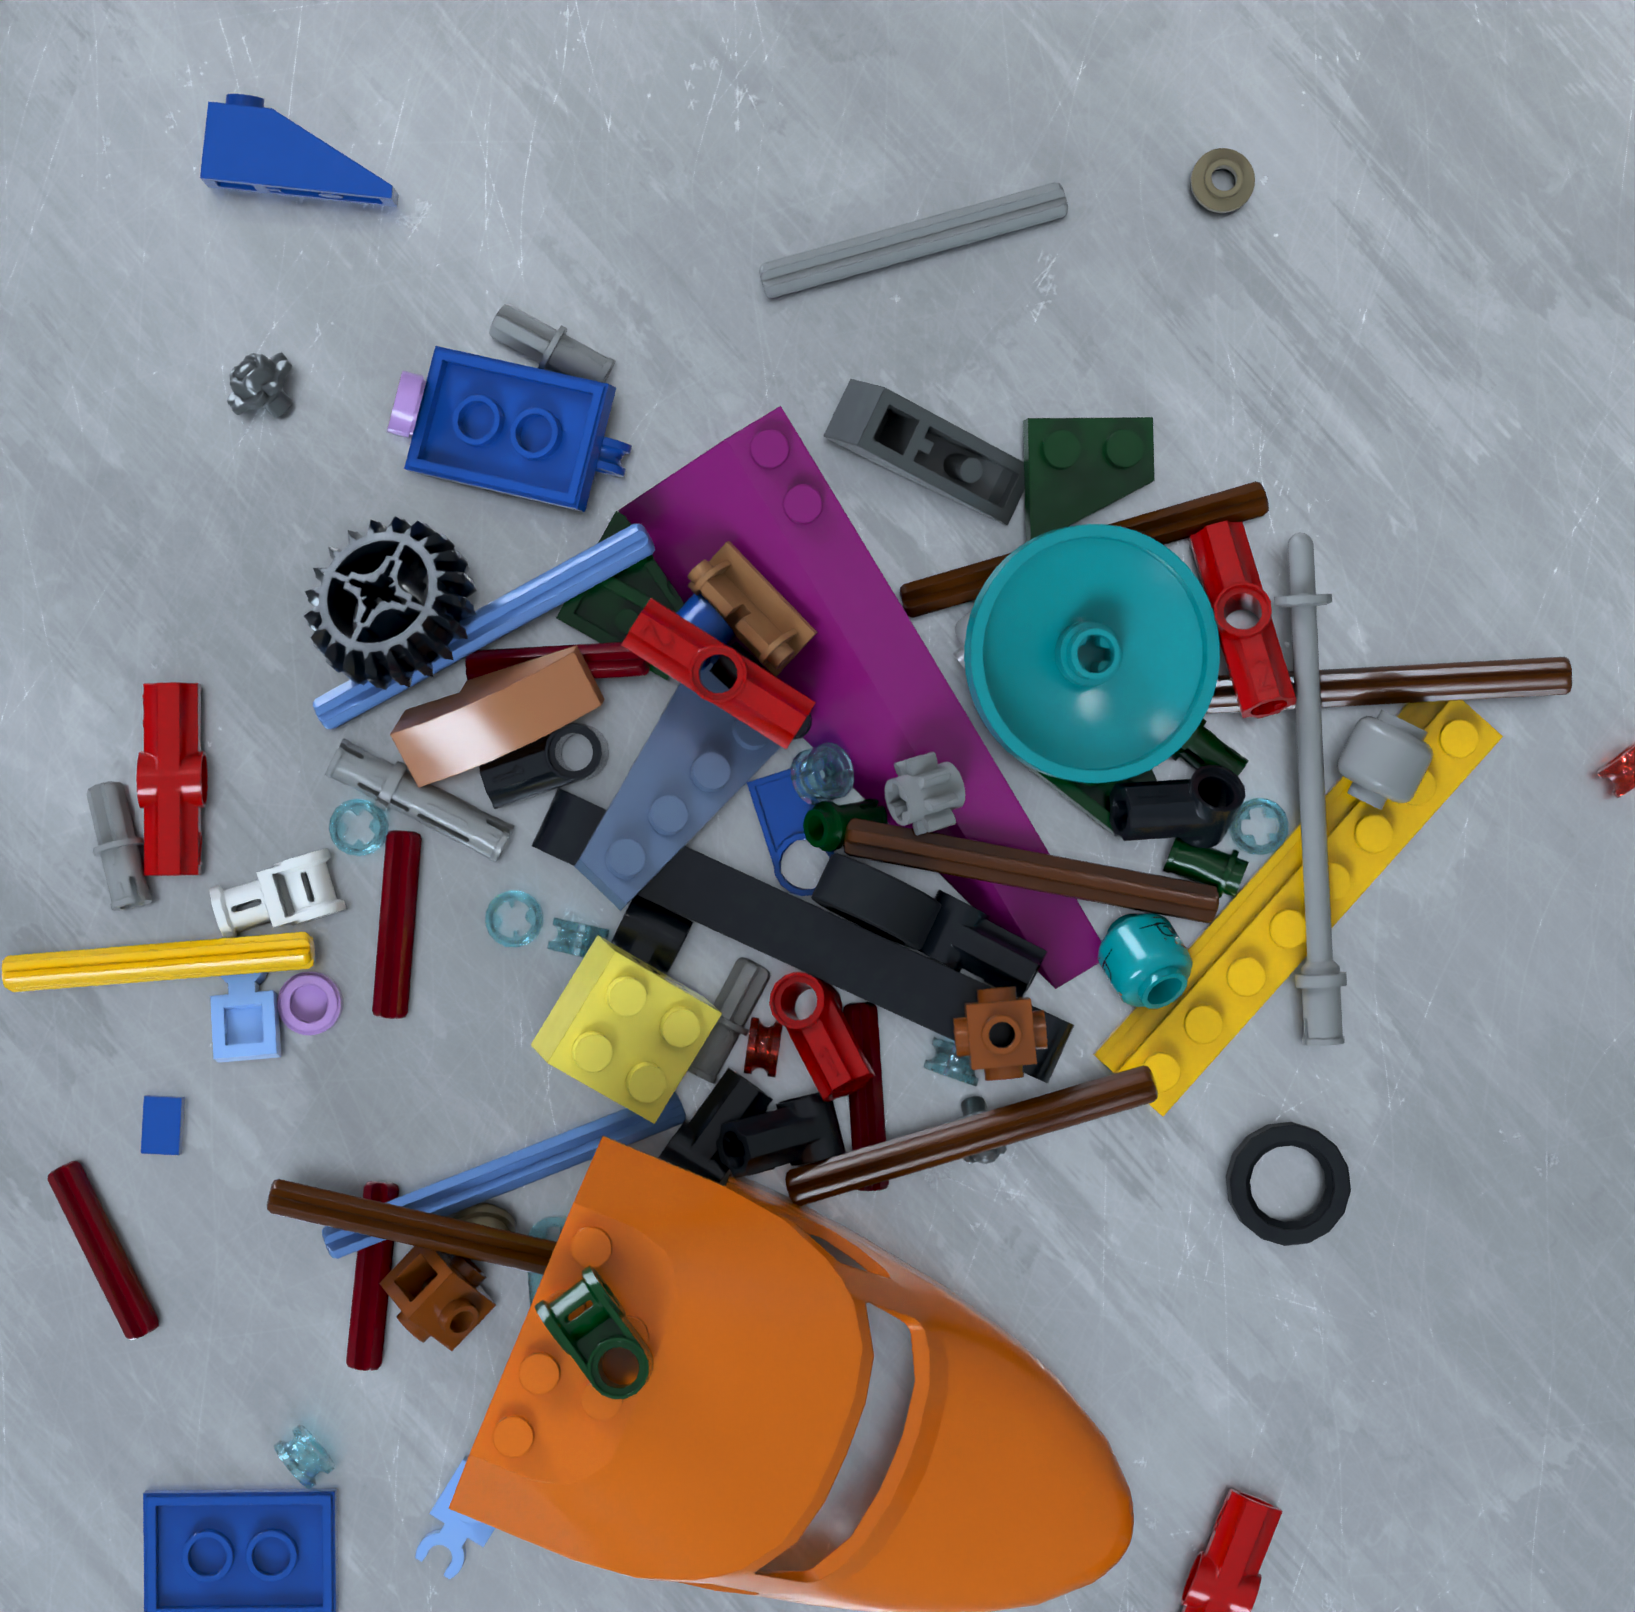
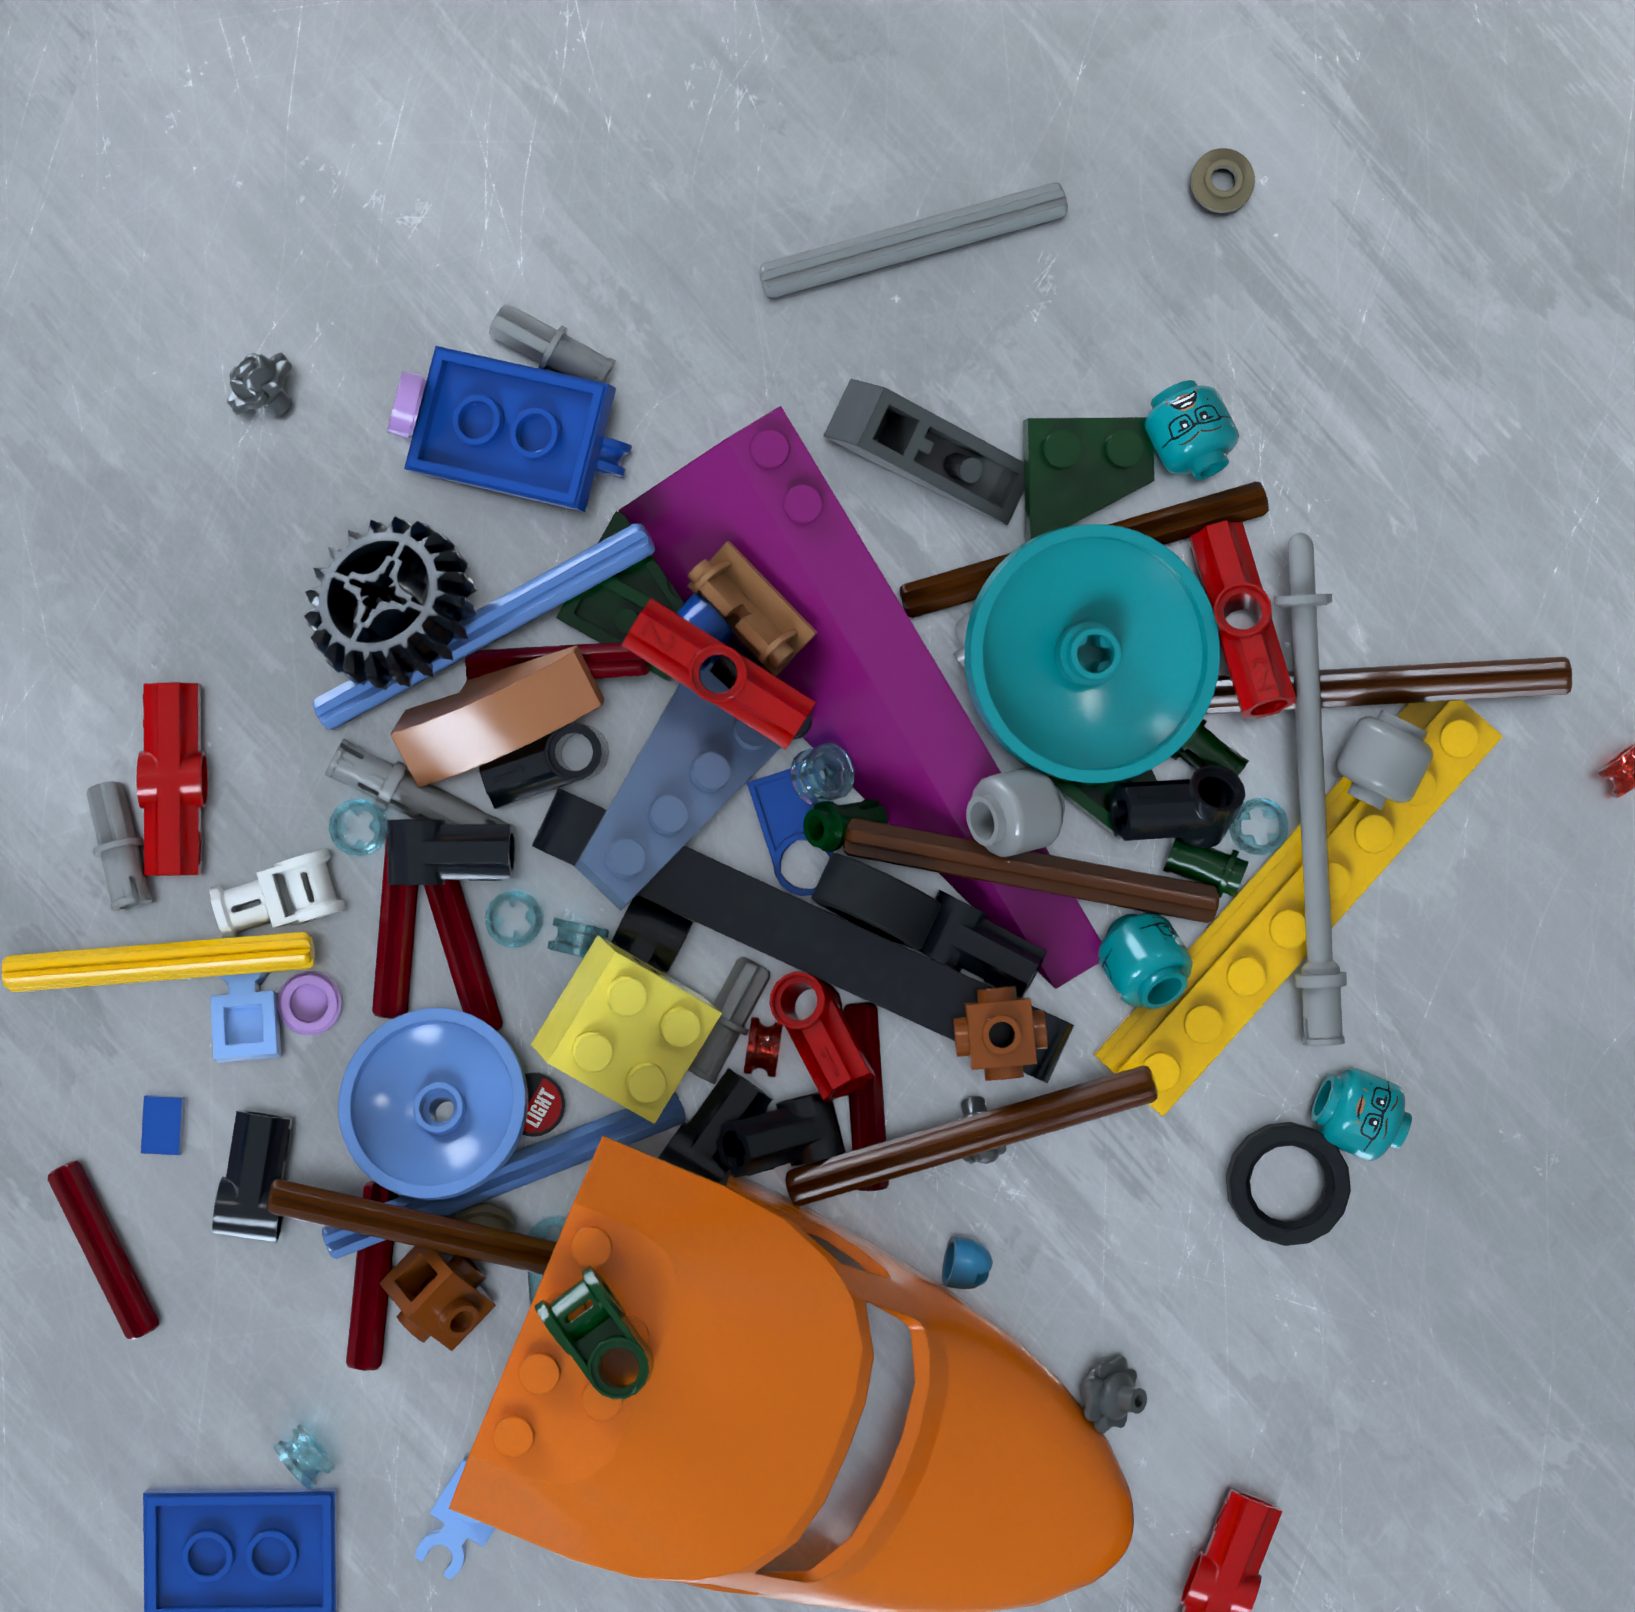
blue slope [200,94,398,207] -> none
light grey gear [885,752,965,836] -> none
clear light blue bush [923,1037,979,1086] -> none
none -> black piece [212,1110,293,1243]
none -> medium blue dish [338,1008,528,1200]
none -> black piece [387,819,516,885]
none -> dark red axle [424,879,503,1031]
none -> tile [522,1072,566,1137]
none -> dark azure hinge [942,1236,993,1290]
none -> light grey head [966,767,1065,857]
none -> dark grey plant [1080,1356,1147,1433]
none -> teal head [1144,380,1239,480]
none -> teal head [1311,1067,1412,1161]

